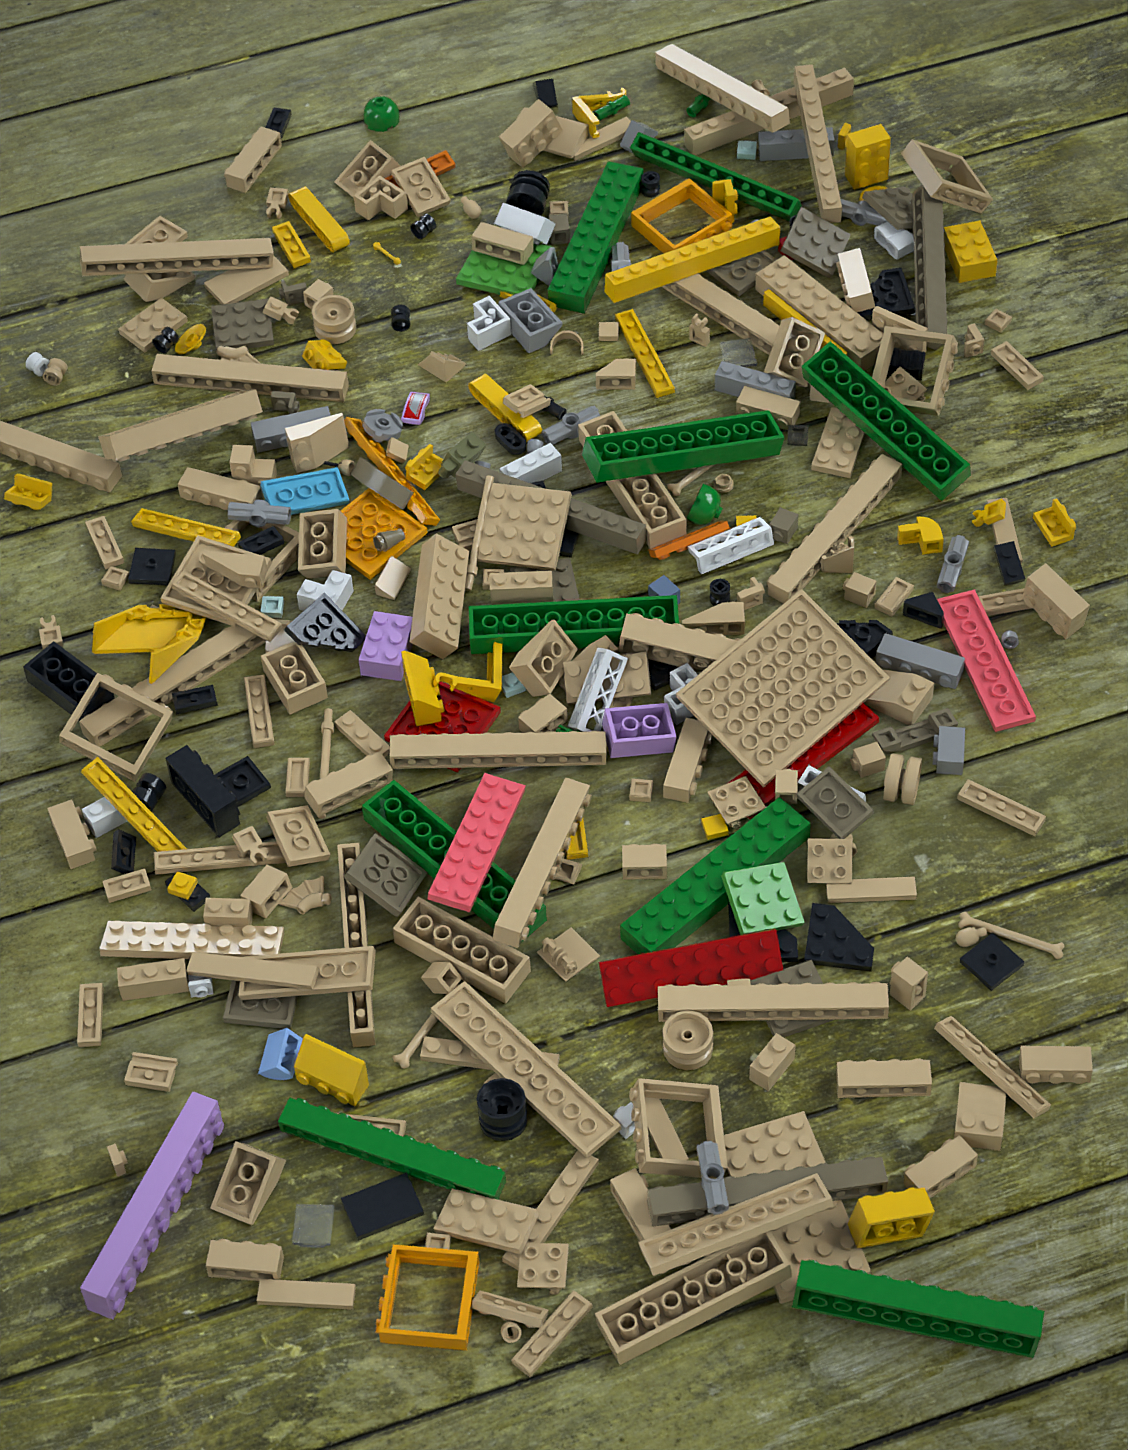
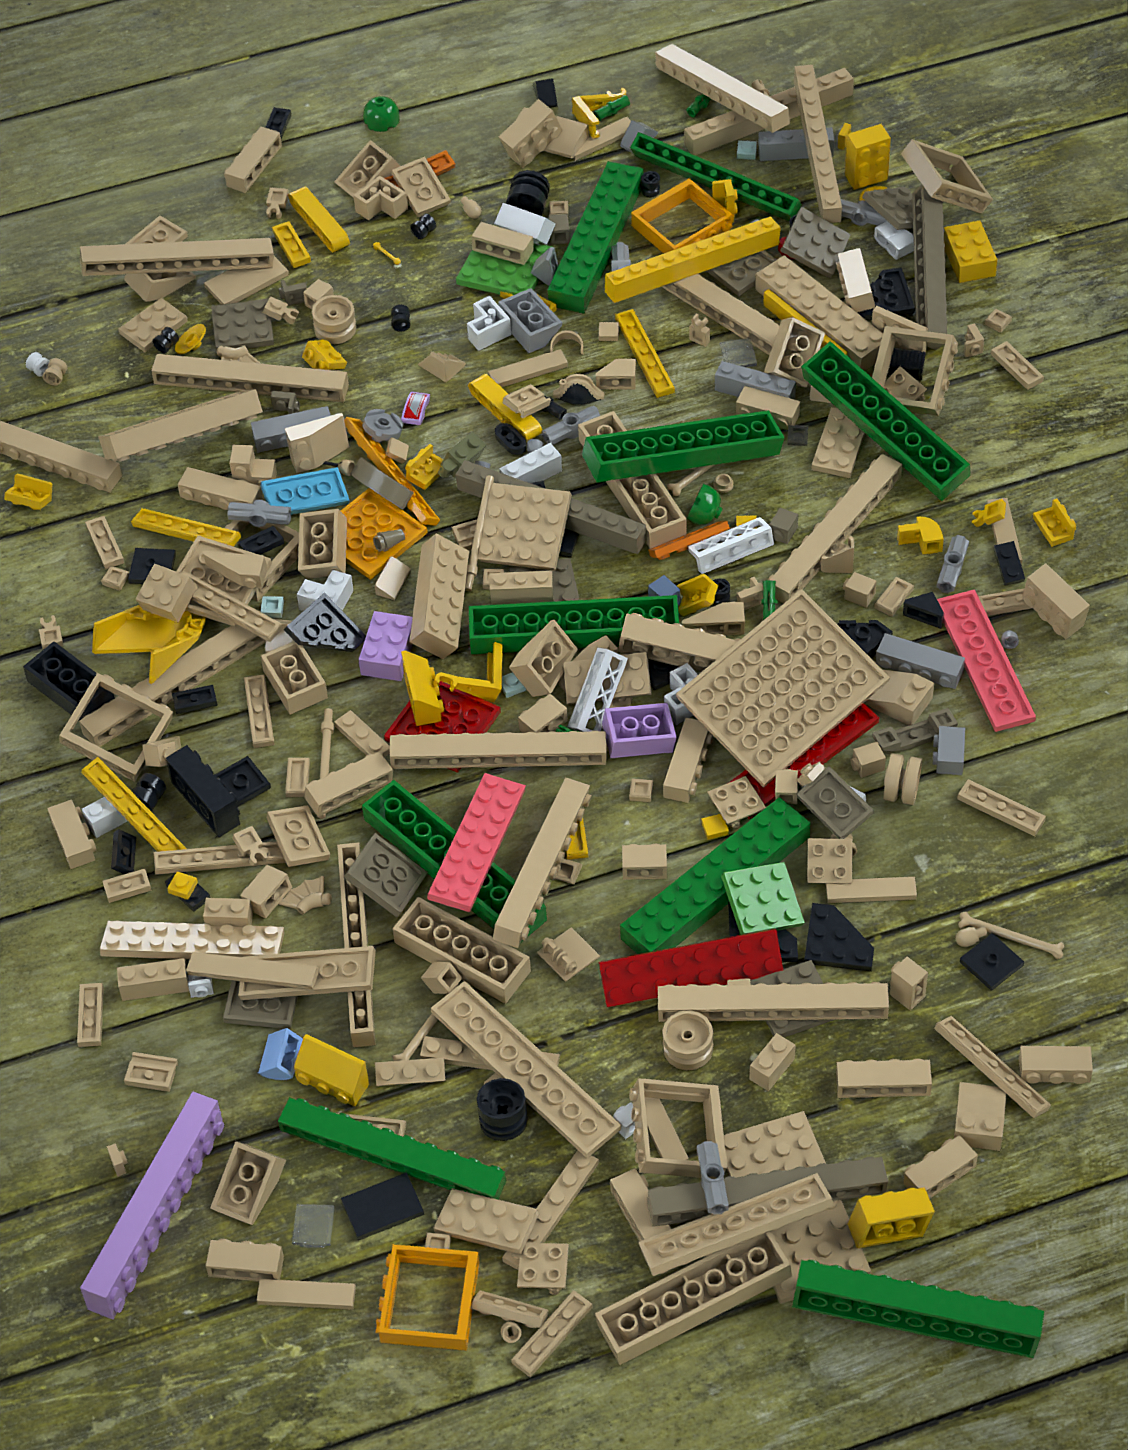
none -> tan brick [135,564,197,622]
none -> tan slope [142,736,181,767]
none -> tan plate [375,1058,446,1086]
none -> tan tile [488,349,568,387]
none -> hat [553,374,605,405]
none -> yellow bracket [677,574,718,616]
none -> green pin [761,580,778,621]
none -> tan plate [796,762,825,787]

